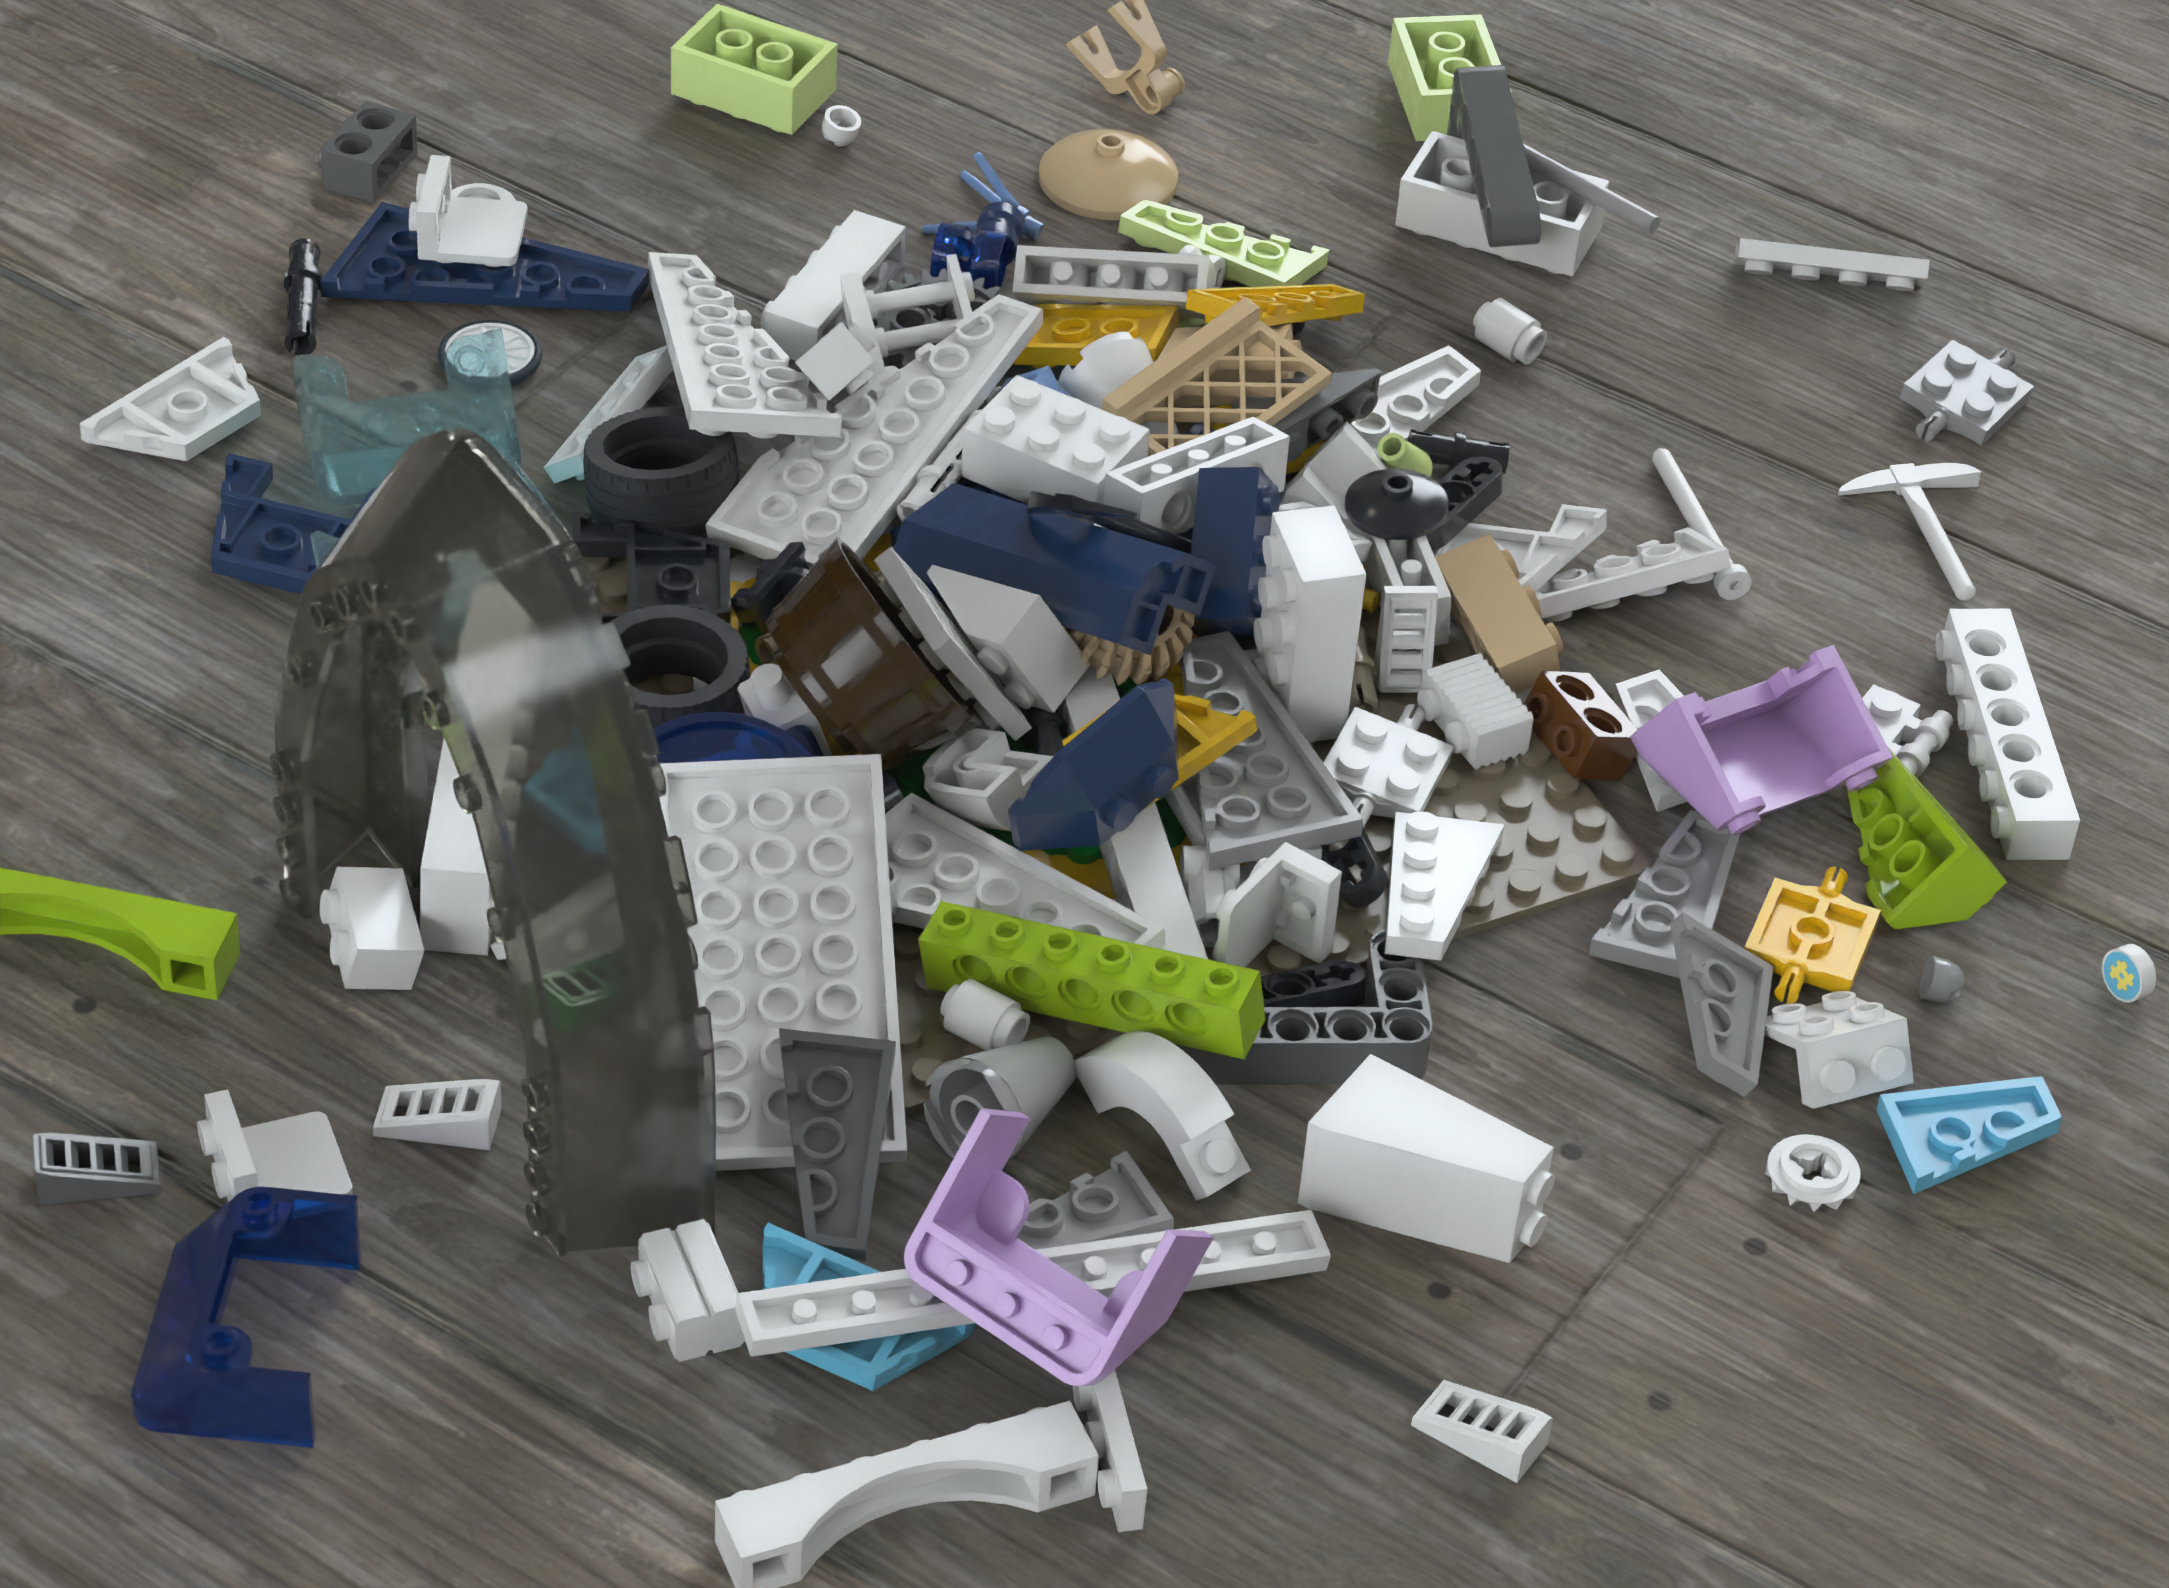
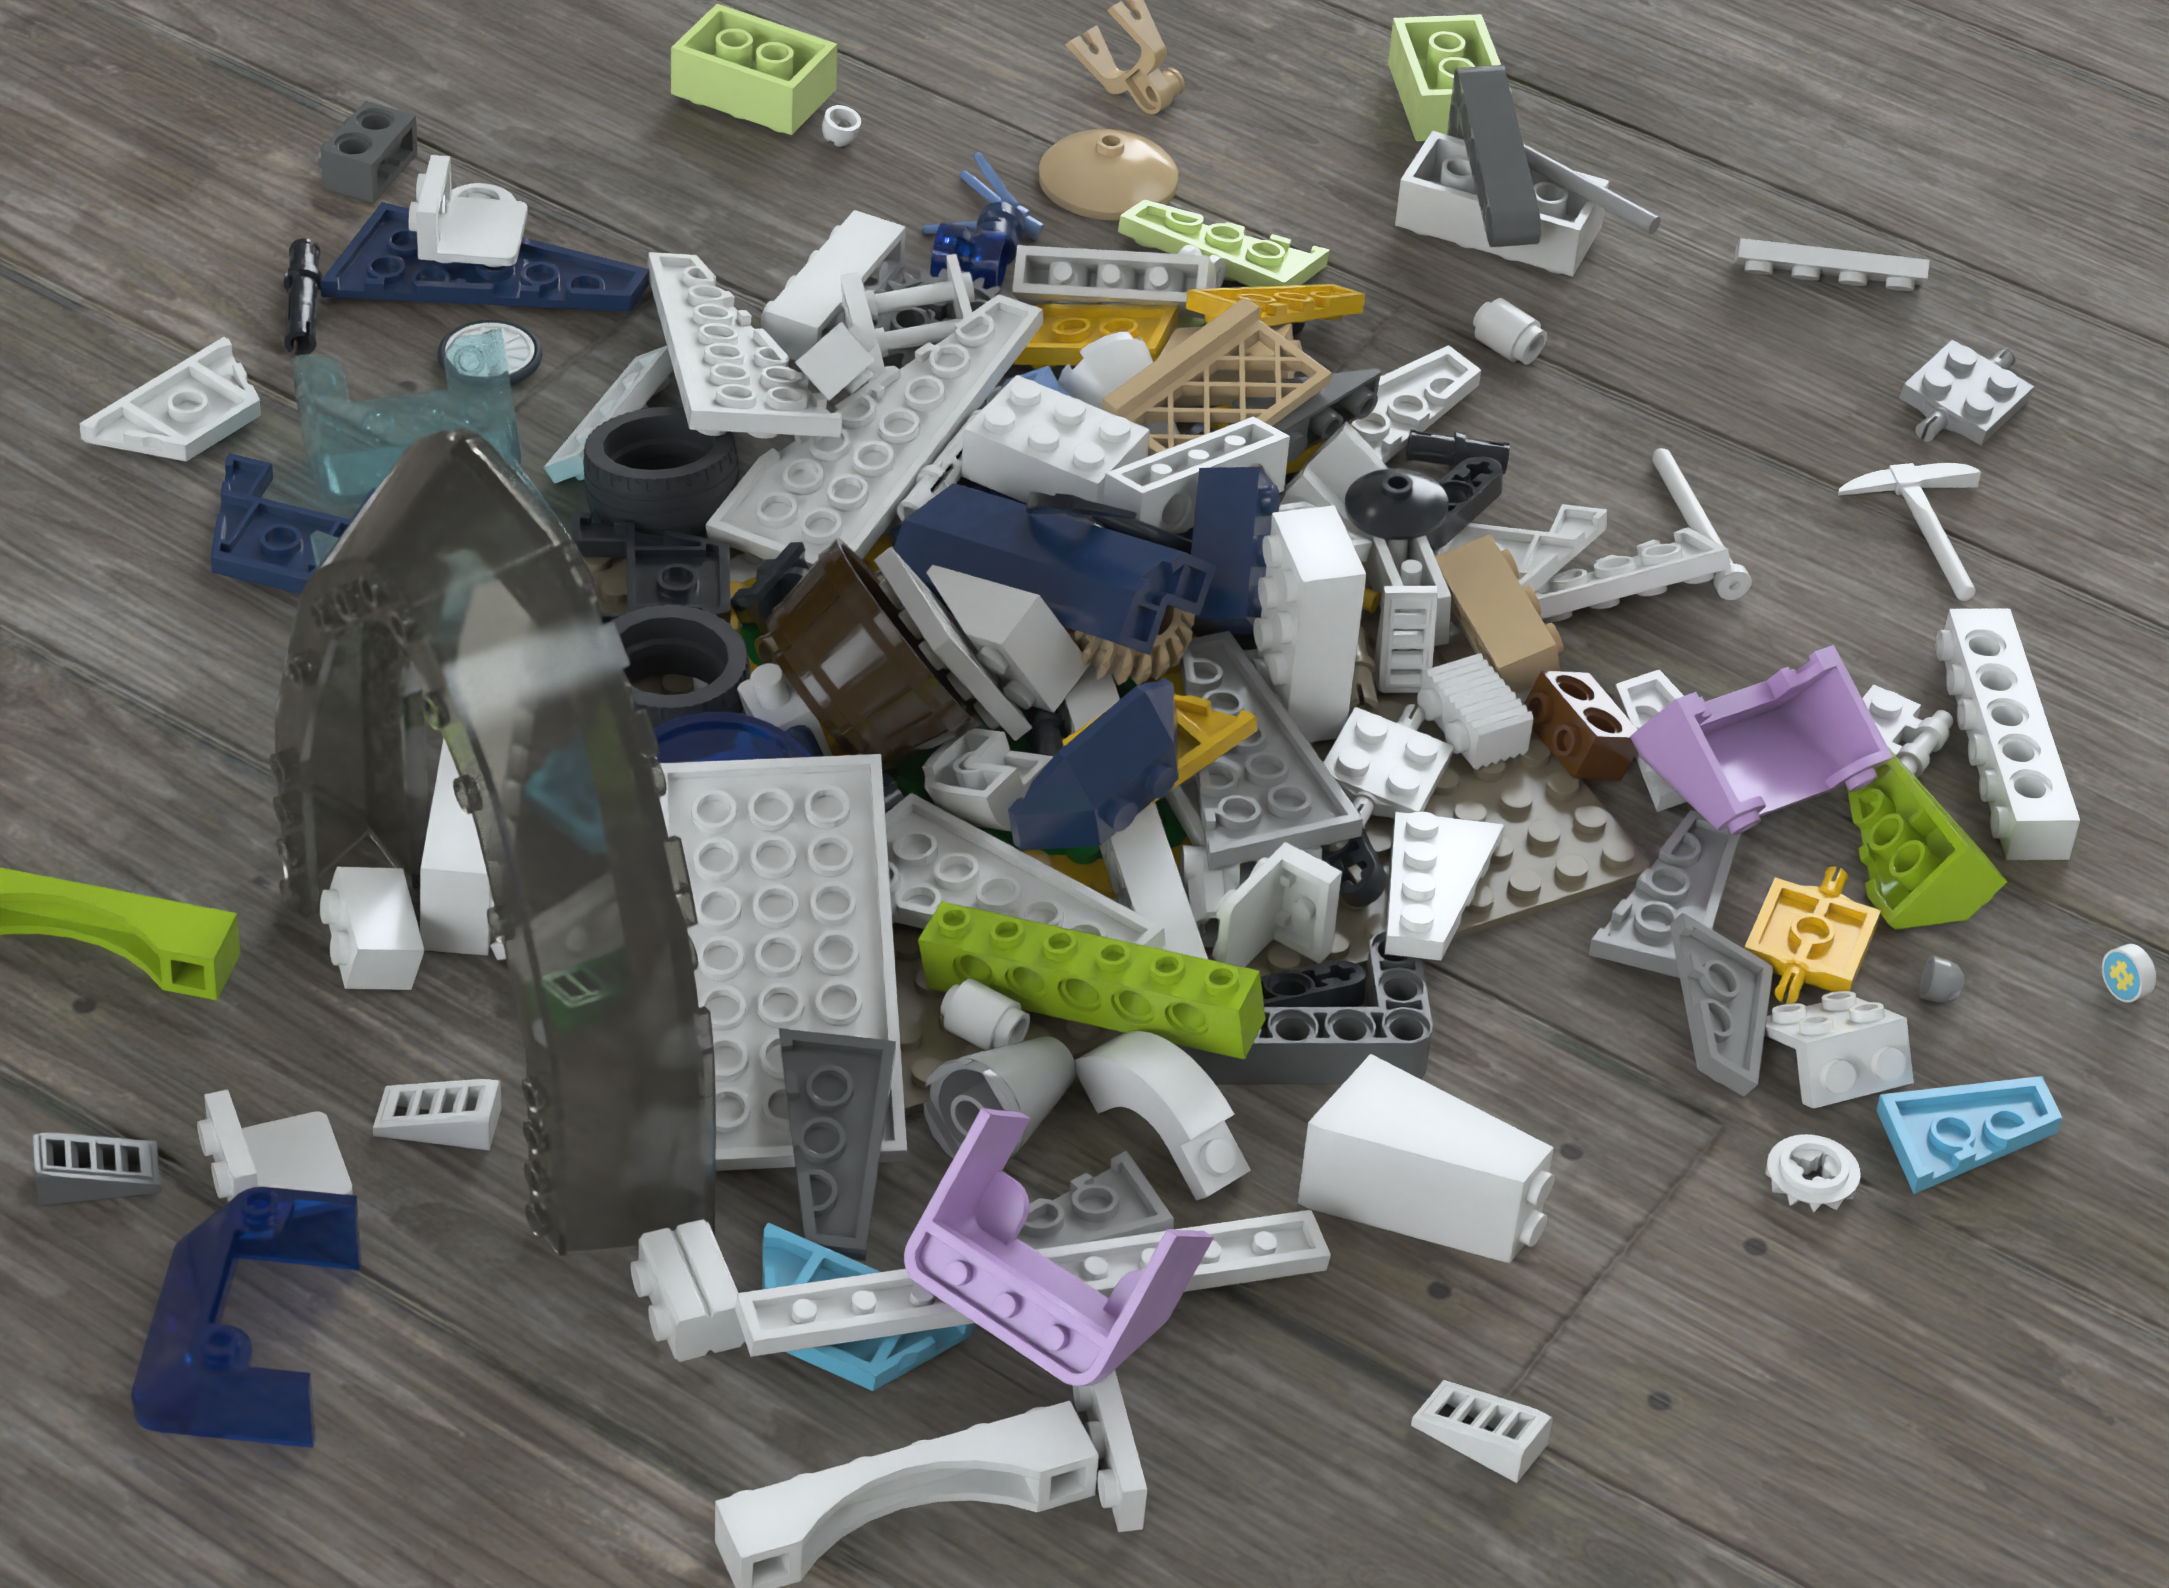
yellowish green cone [1377,433,1432,477] -> none

